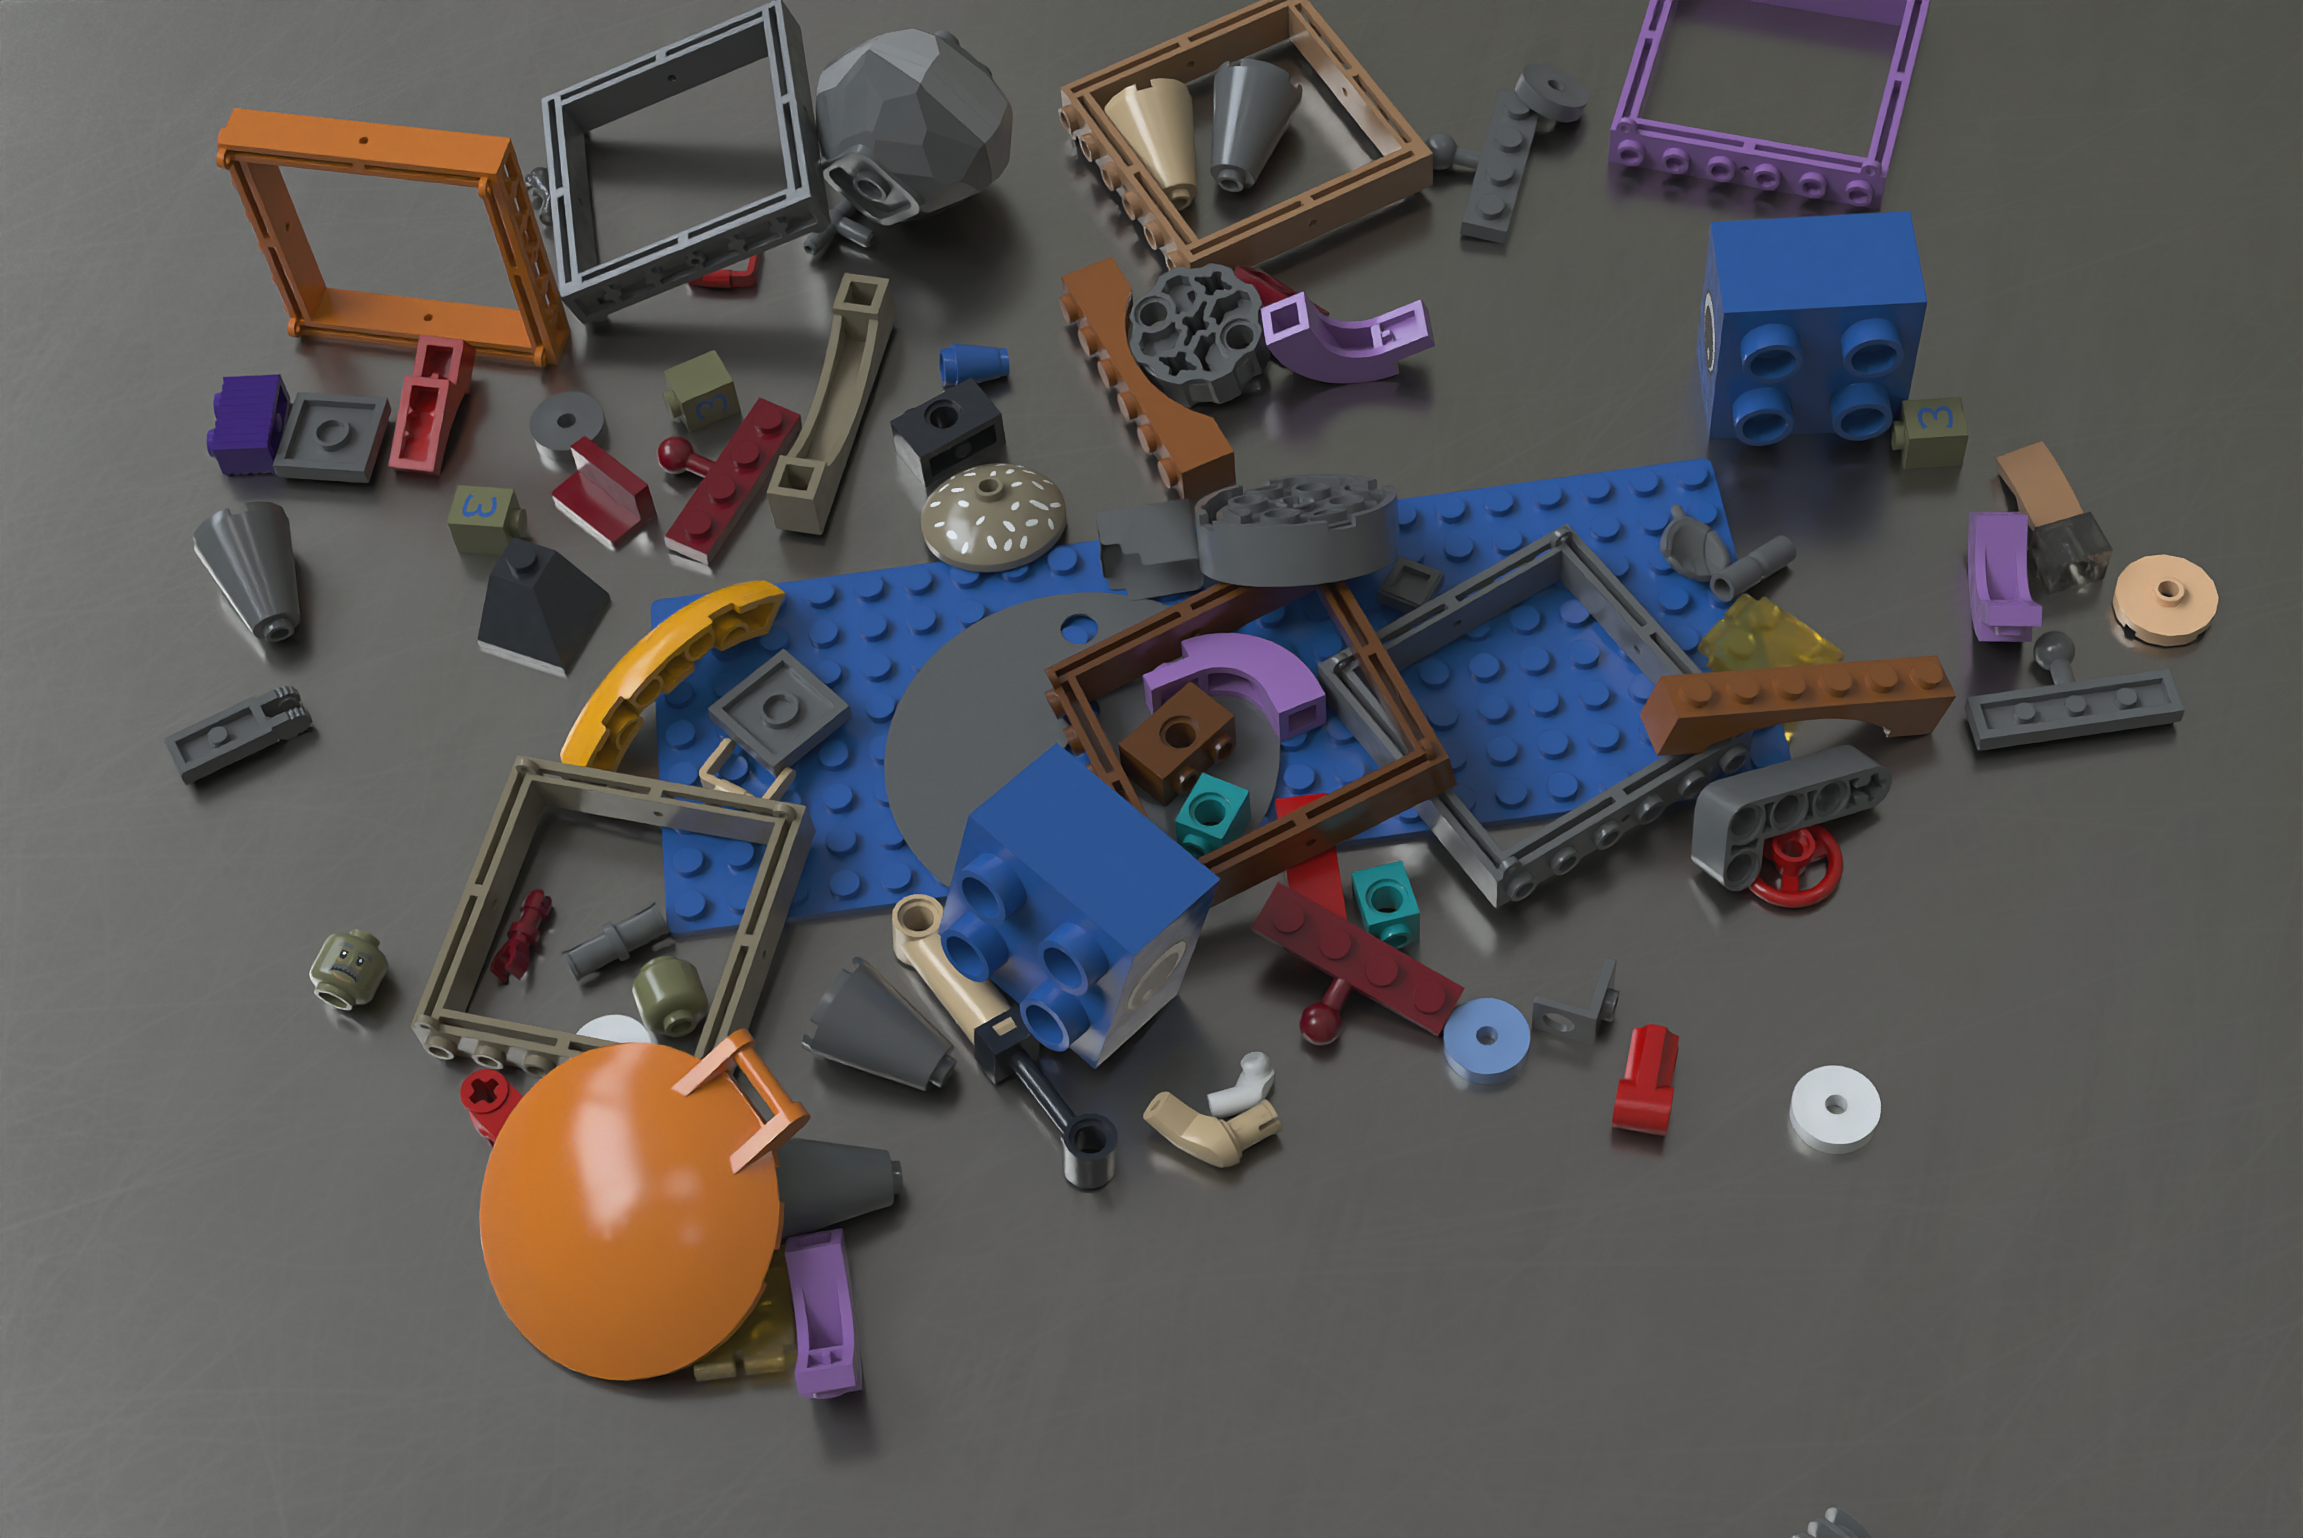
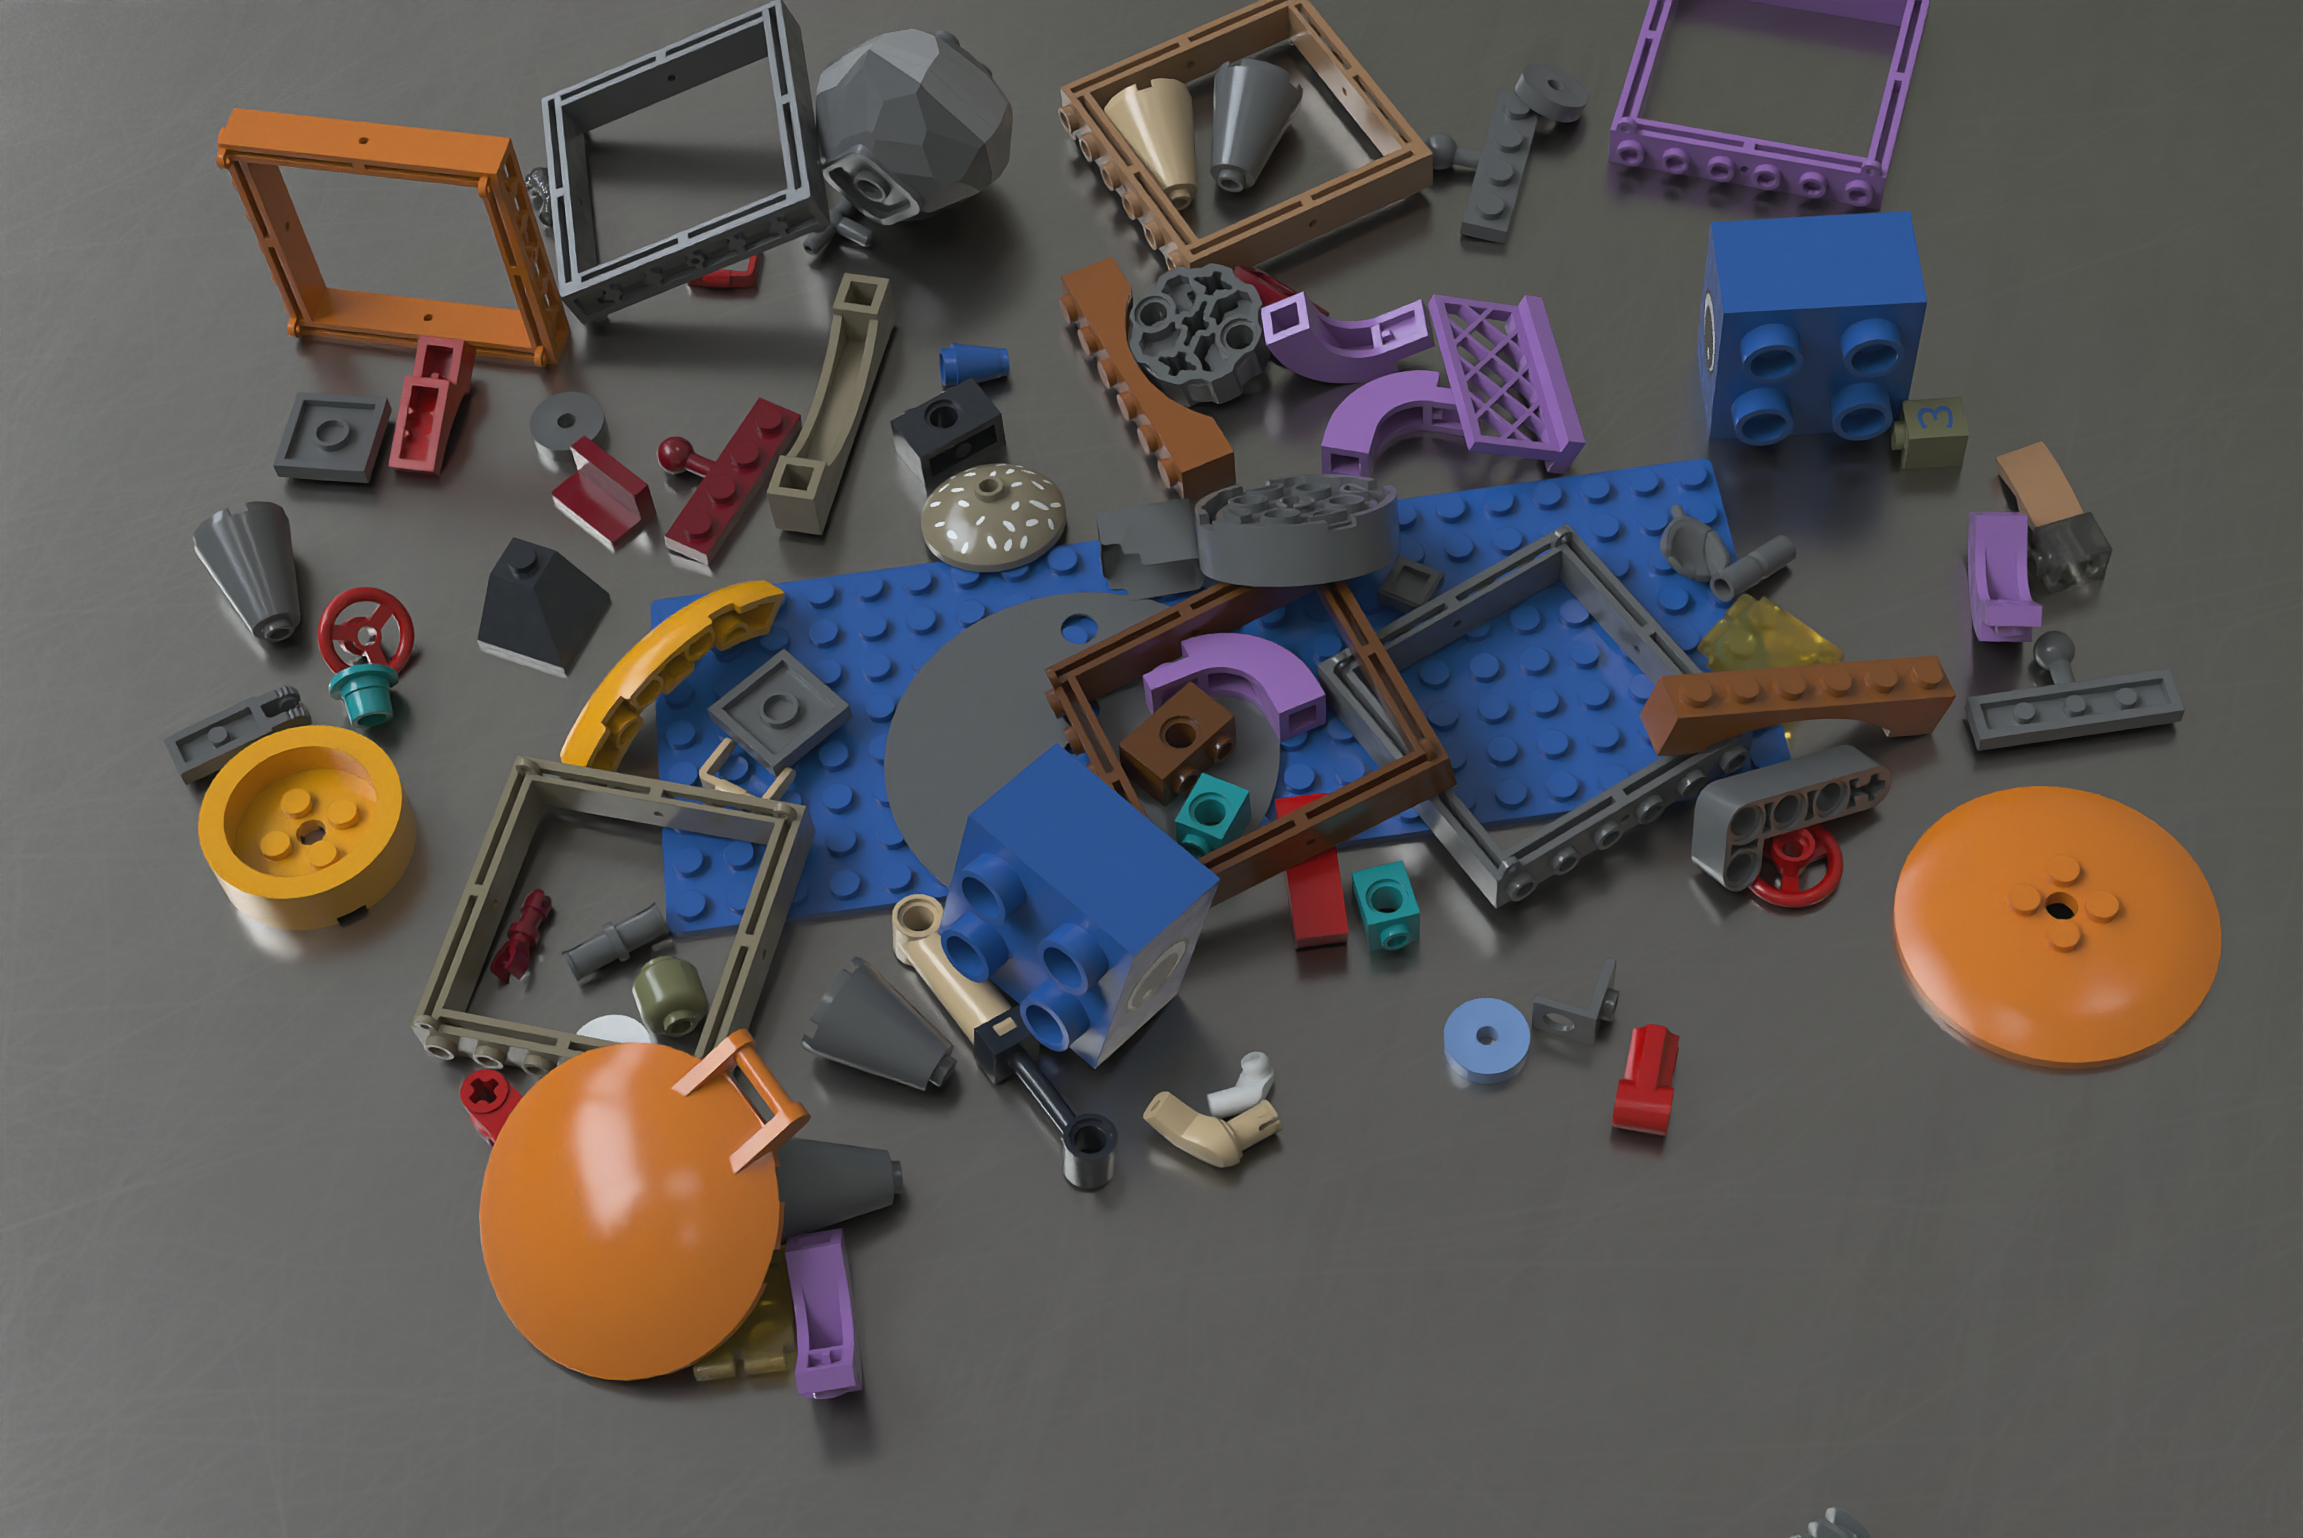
dark purple brick [206,374,290,476] -> none
olive head [309,929,389,1010] -> none
olive brick [446,485,527,555] -> none
olive brick [662,350,741,433] -> none
dark red plate [1251,882,1465,1045] -> none
white piece [1790,1065,1881,1154] -> none
light nougat plate [2112,554,2219,646] -> none
none -> light orange brick [198,725,417,930]
none -> red piece [317,587,415,675]
none -> teal piece [328,663,399,728]
none -> medium lavender arch [1321,370,1484,478]
none -> medium lavender fence [1428,294,1586,474]
none -> orange dish [1893,786,2222,1069]

